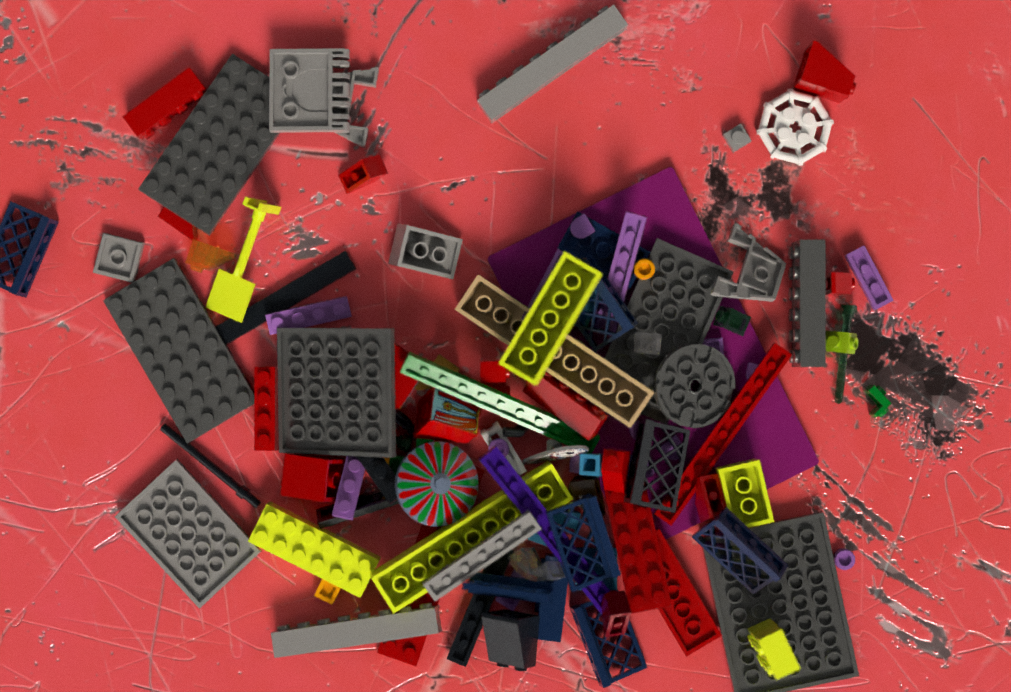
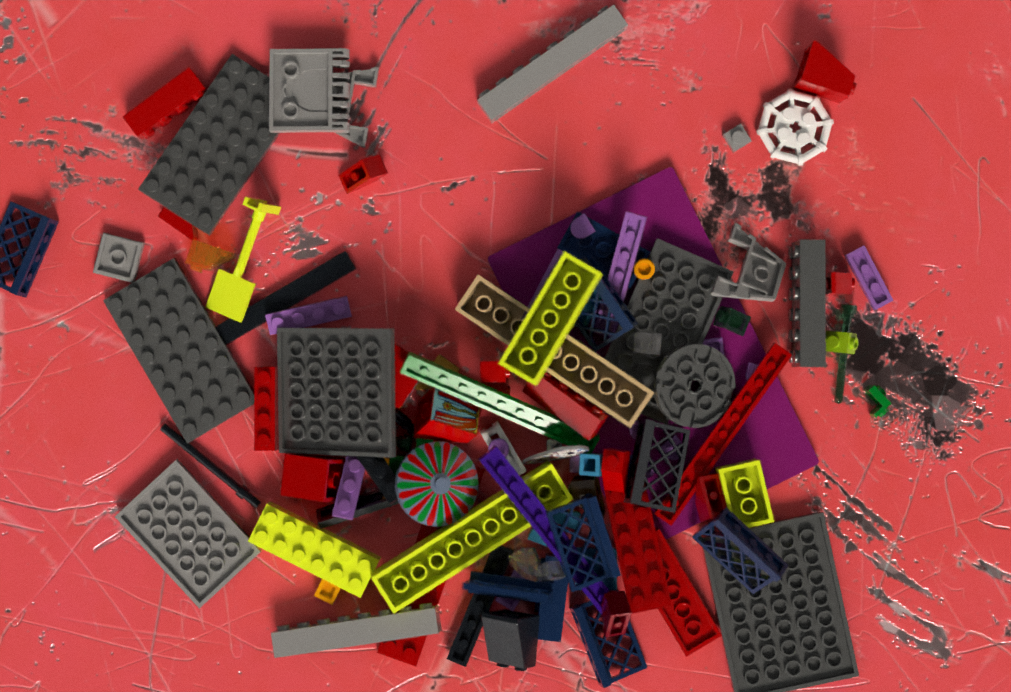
light grey slope [388,223,463,279] -> none
light grey plate [423,510,541,601] -> none
black arm [502,424,528,437] -> none
neon yellow brick [747,618,800,680] -> none
medium lavender tile [833,548,855,570] -> none

